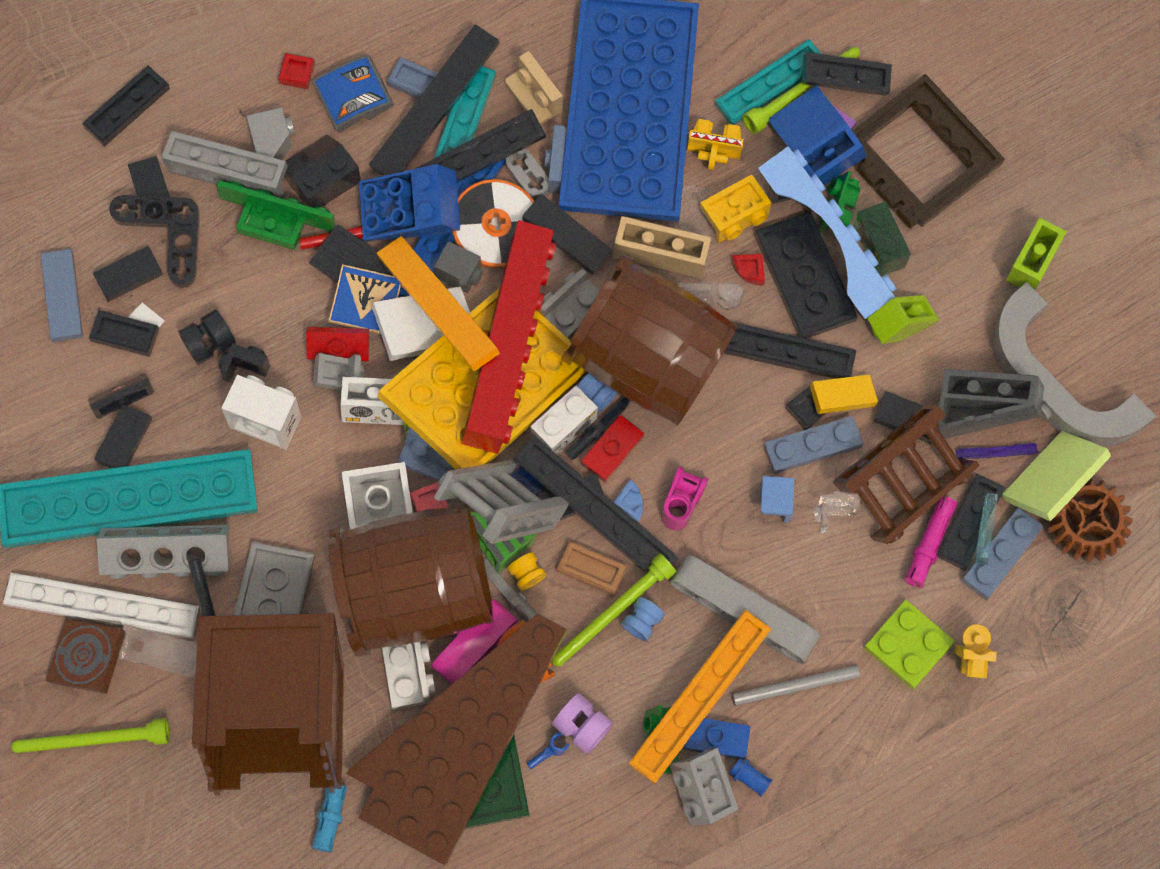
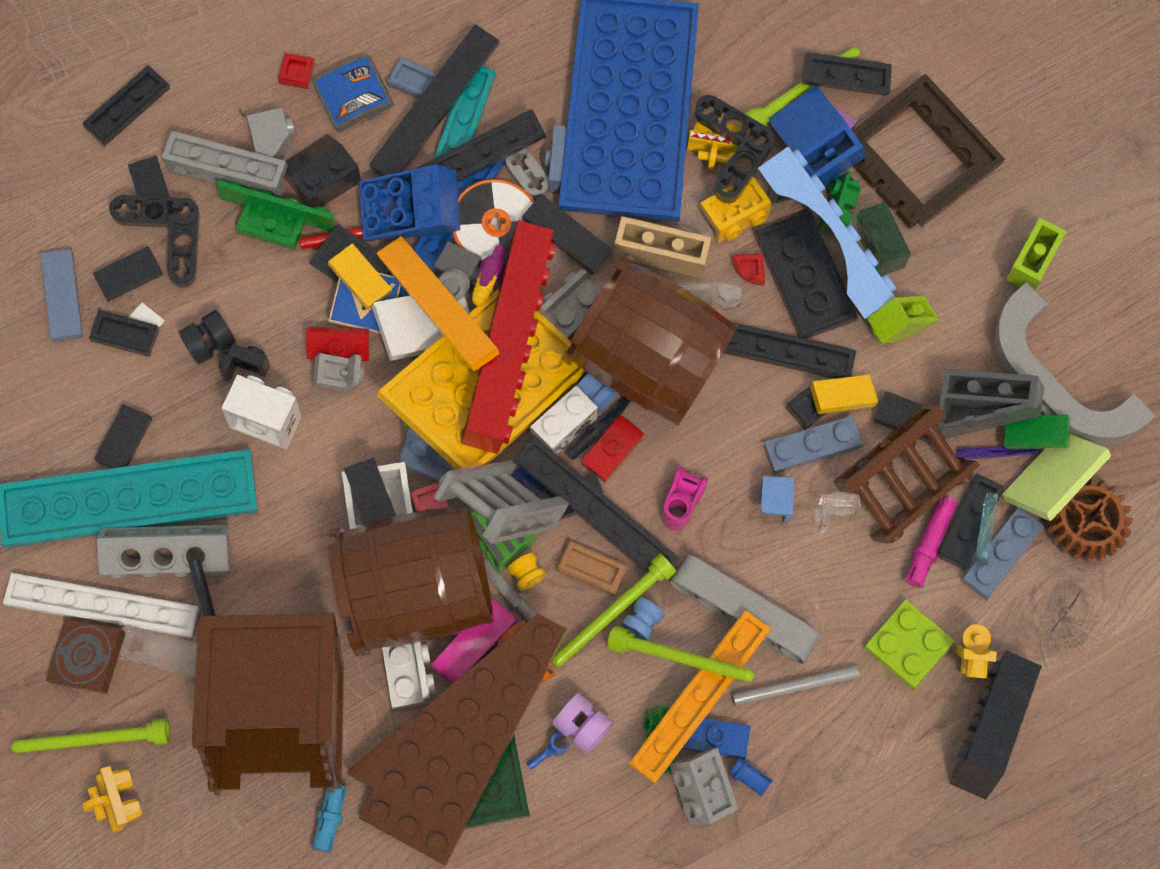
black slope [88,373,154,419] -> none
light grey tile [234,542,315,615] -> none
white brick [341,377,404,425] -> none
tan bracket [505,51,563,125] -> none
medium blue tile [614,480,643,523] -> none
teal tile [714,39,822,125] -> none
none -> yellow hips [82,766,142,833]
none -> yellow tile [328,243,392,311]
none -> black tile [344,457,396,525]
none -> light grey tile [439,268,470,300]
none -> magenta piece [472,245,506,306]
none -> lime piece [608,626,754,682]
none -> black beam [695,95,774,203]
none -> black wedge [950,651,1042,800]
none -> green tile [1004,414,1070,449]

